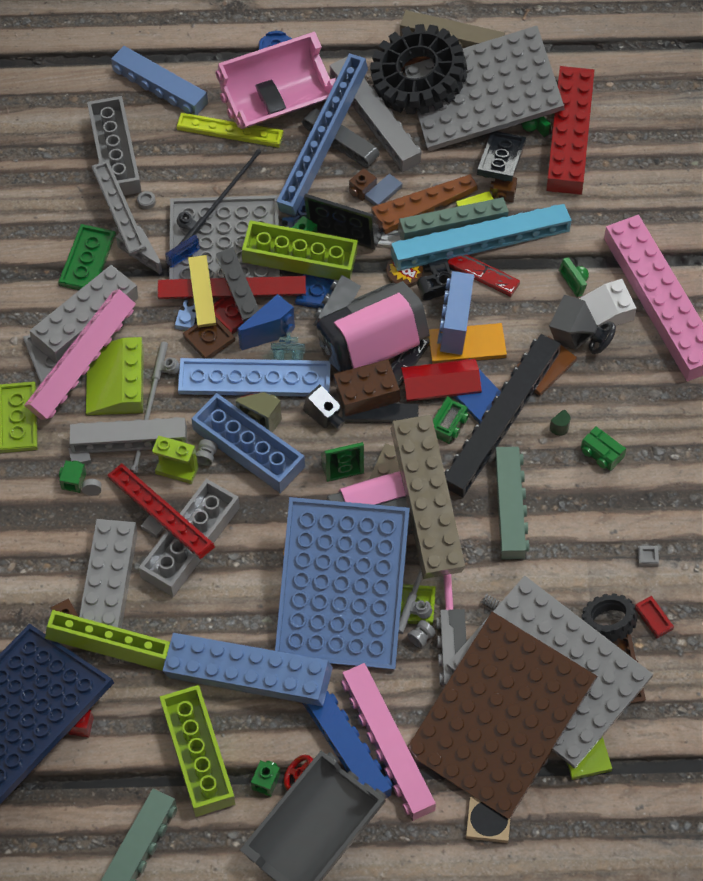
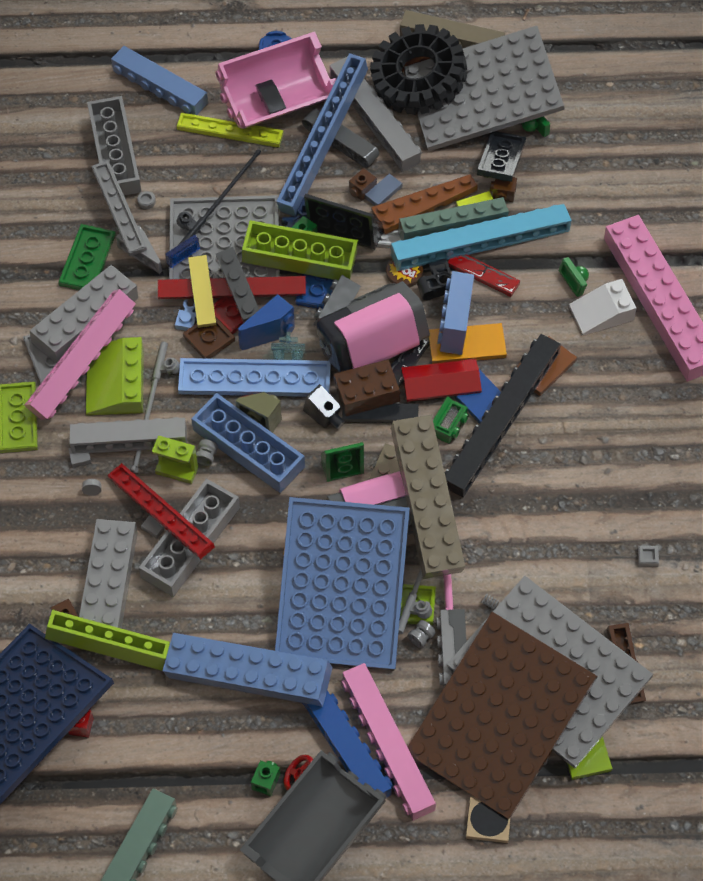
green brick [59,460,86,493] -> none
lime brick [160,685,236,817] -> none
sand green brick [495,447,529,560] -> none
red brick [546,66,595,195] -> none
dark grey piece [549,295,616,354] -> none
dark green brick [550,410,571,436] -> none
green brick [581,426,626,471] -> none
black tyre [582,593,637,642] -> none
red tile [635,596,674,639] -> none

